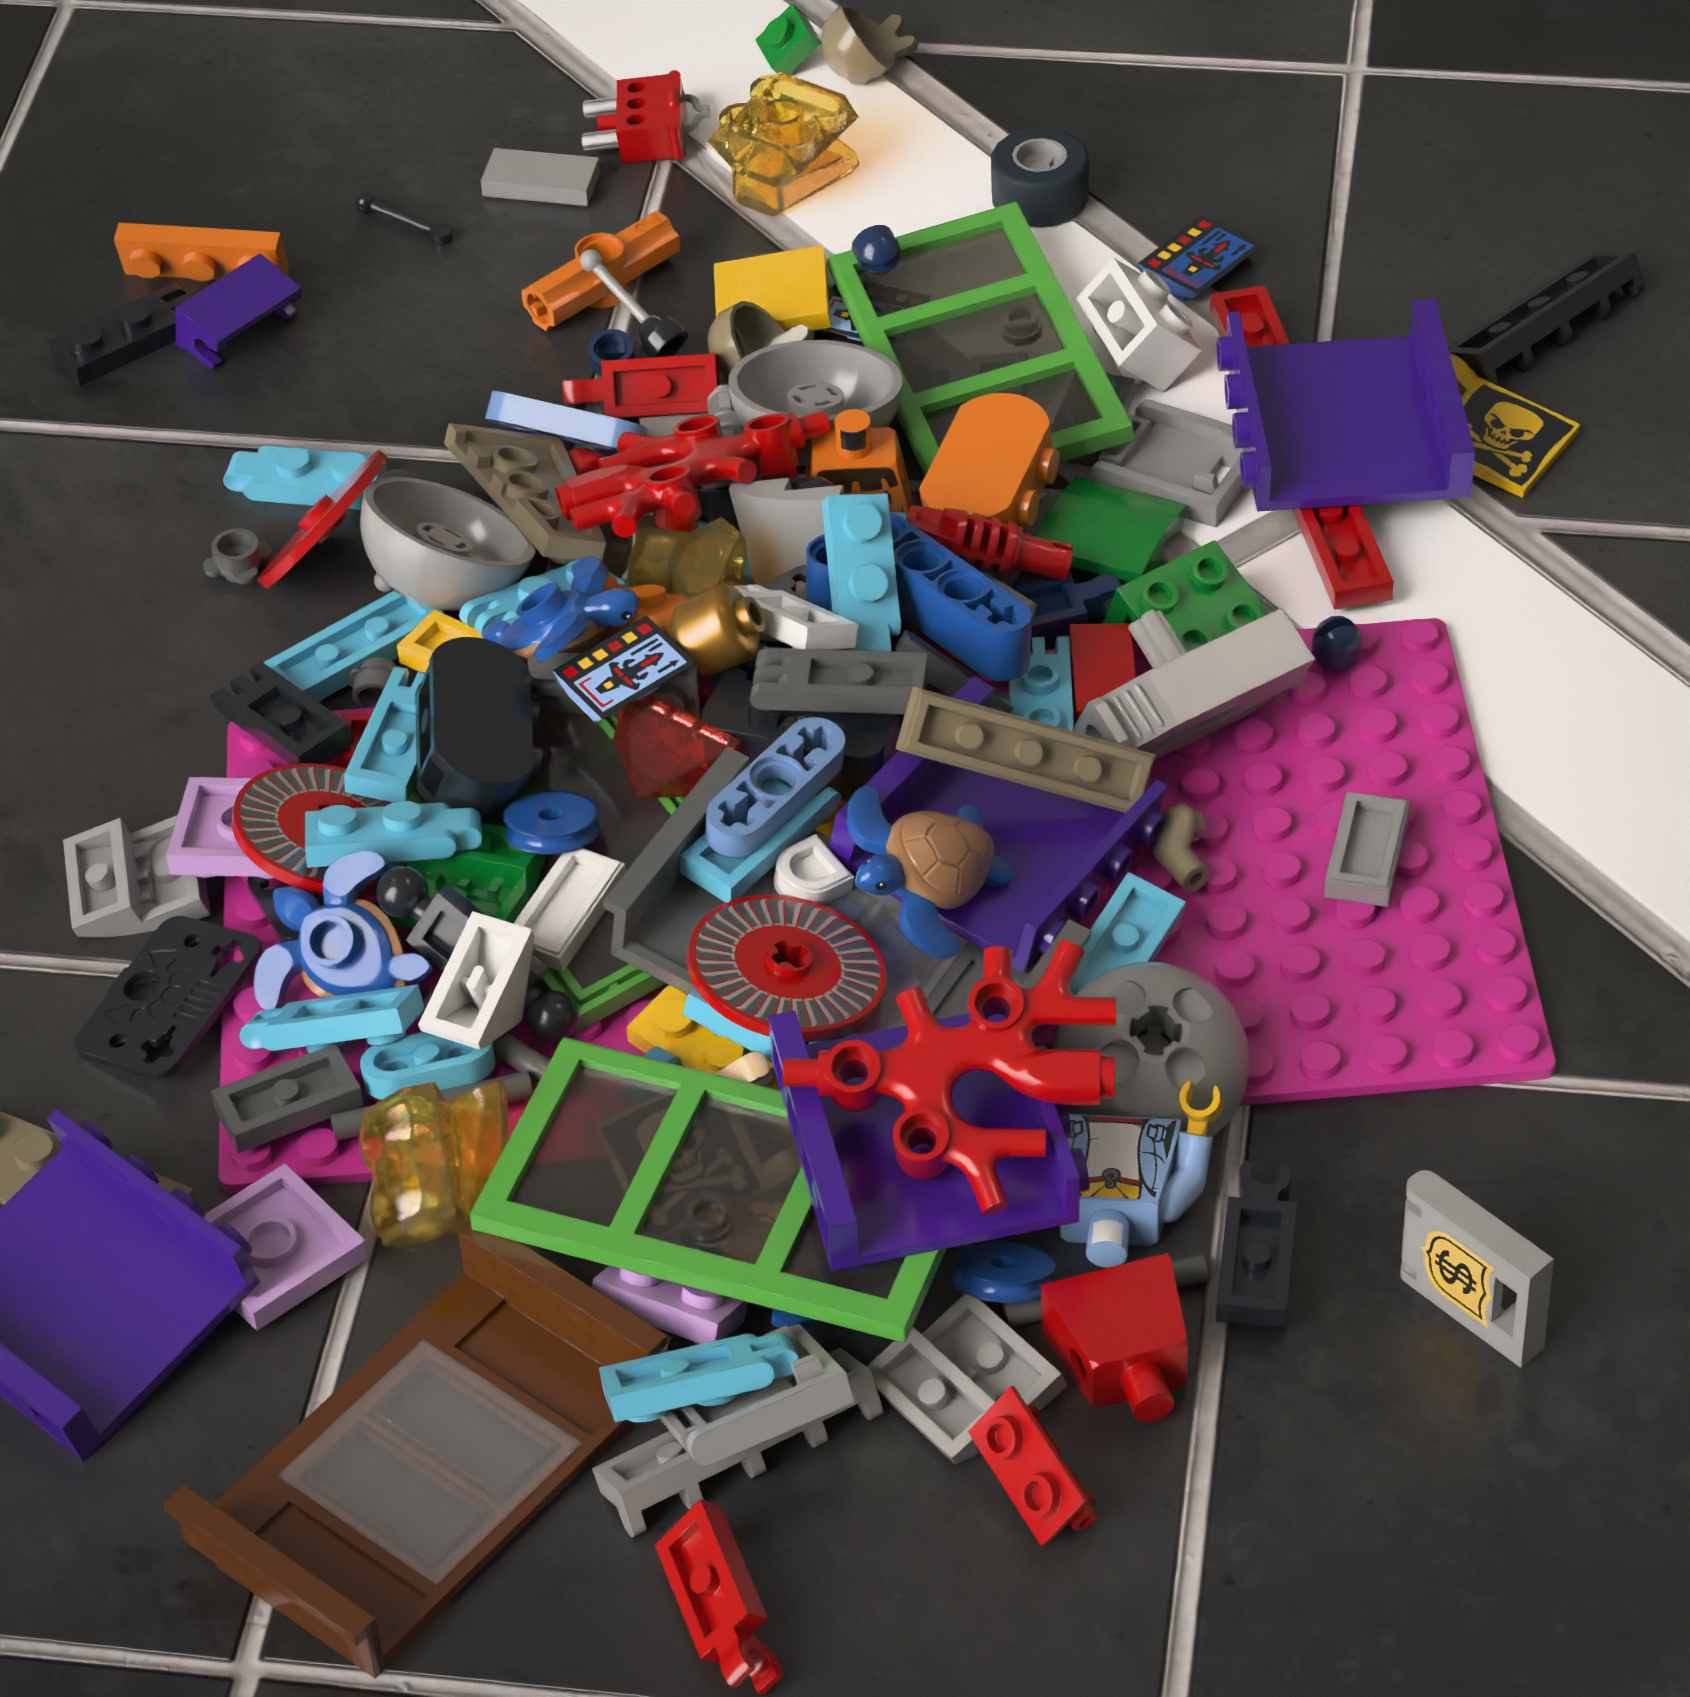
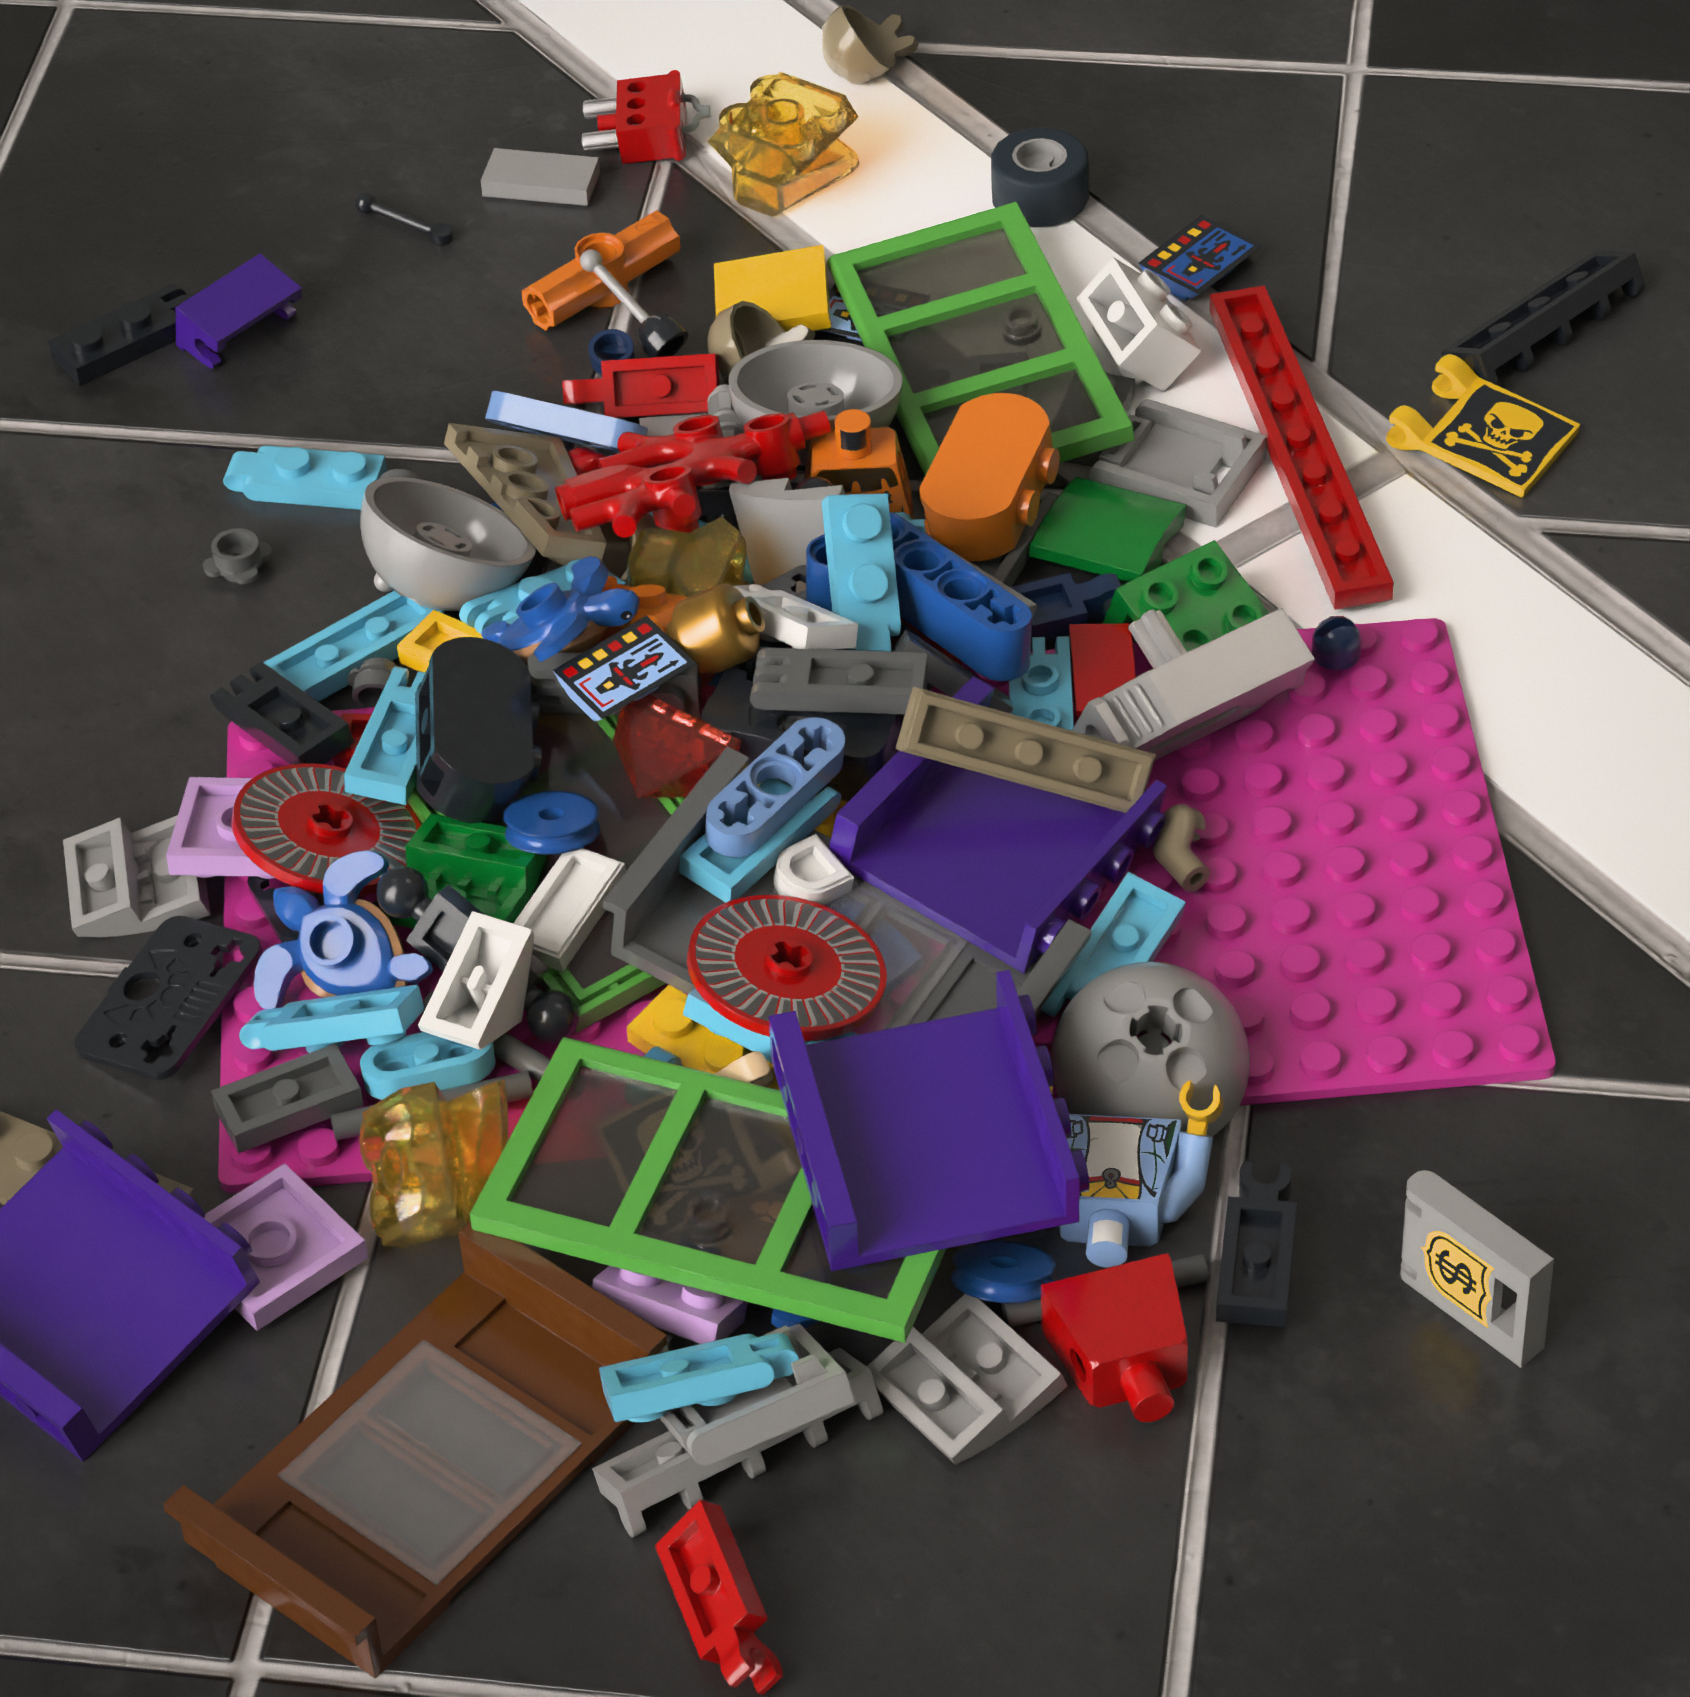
orange plate [114,223,290,281] -> none
red piece [257,450,388,589] -> none
medium azure hinge [305,801,482,868] -> none
green plate [755,4,822,79] -> none
red plant [783,940,1116,1216] -> none
animal [846,786,1014,959] -> none
dark blue hinge [851,225,900,275] -> none
red hinge [906,505,1073,582] -> none
red hinge [968,1386,1098,1547] -> none
dark purple panel [1216,299,1475,512] -> none
light grey tile [1324,792,1410,907] -> none

